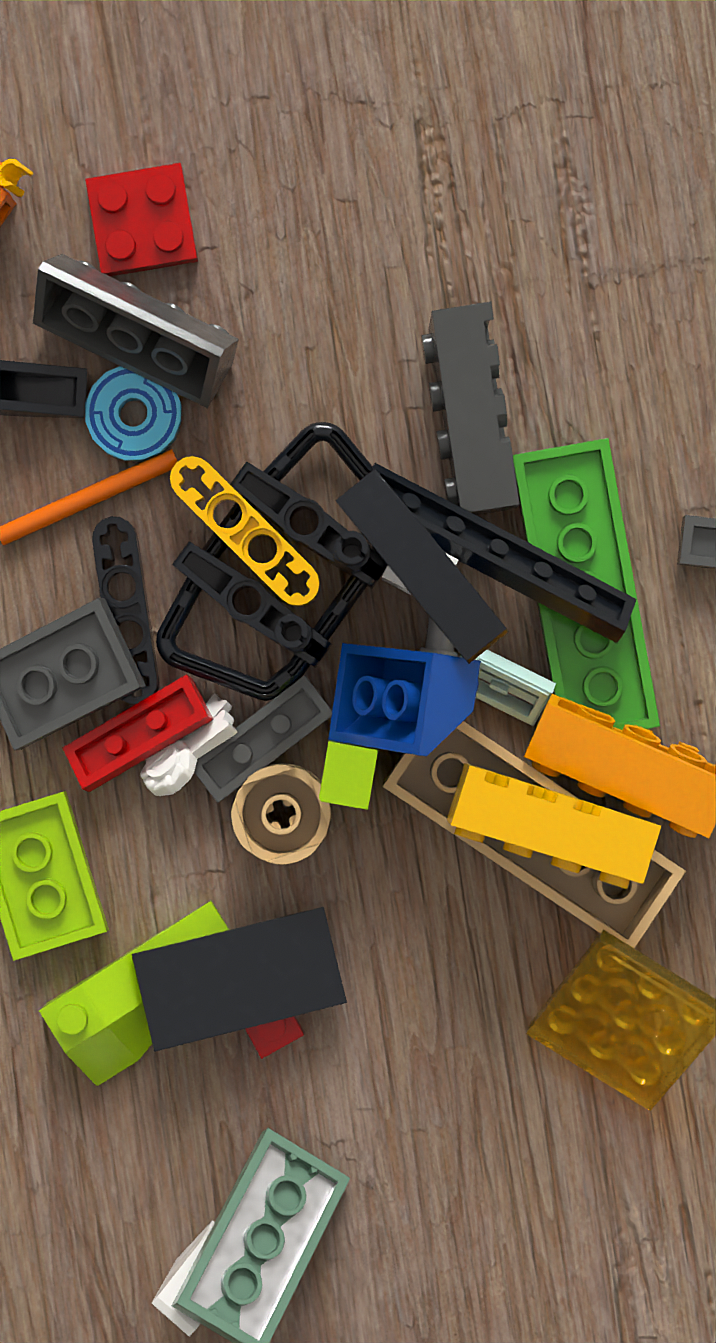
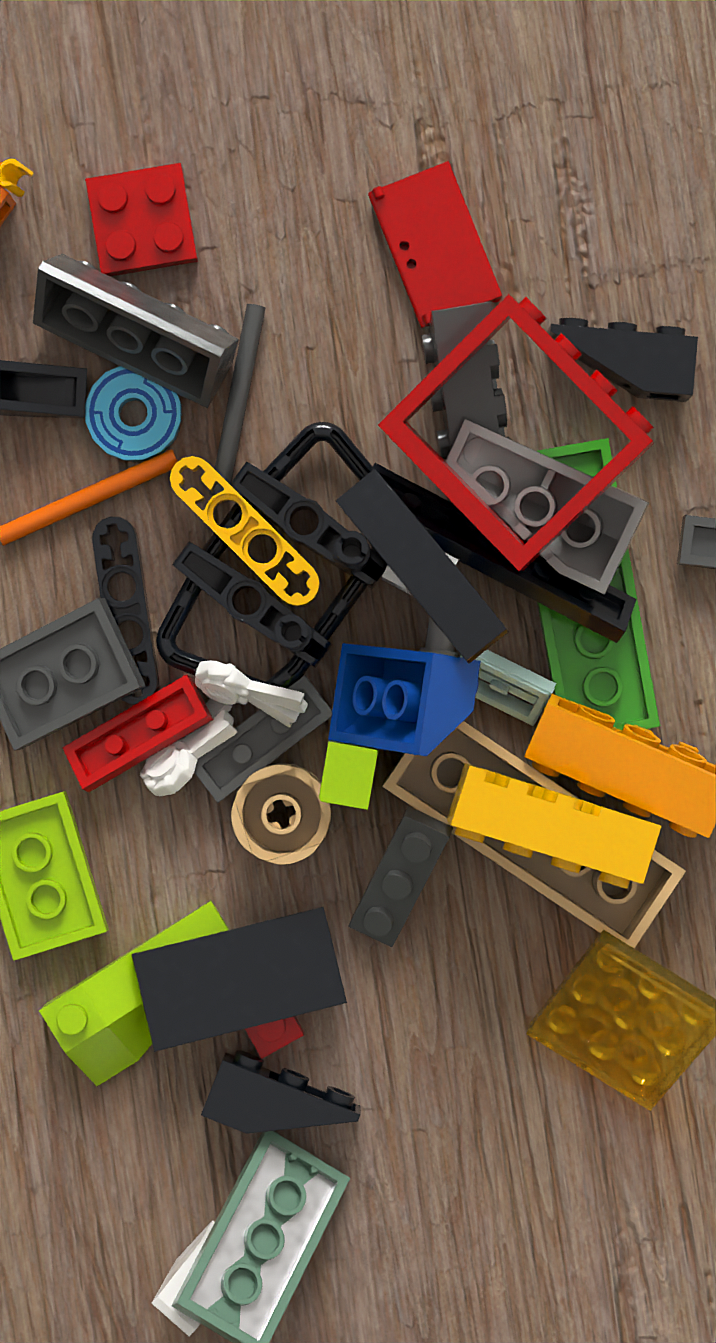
none -> white piece [195,660,308,727]
none -> black slope [201,1050,361,1134]
none -> dark grey bar [209,304,266,495]
none -> dark grey plate [348,806,453,947]
none -> red door [368,161,502,329]
none -> red window [378,294,654,571]
none -> light grey wedge [446,419,649,594]
none -> black slope [547,318,698,402]

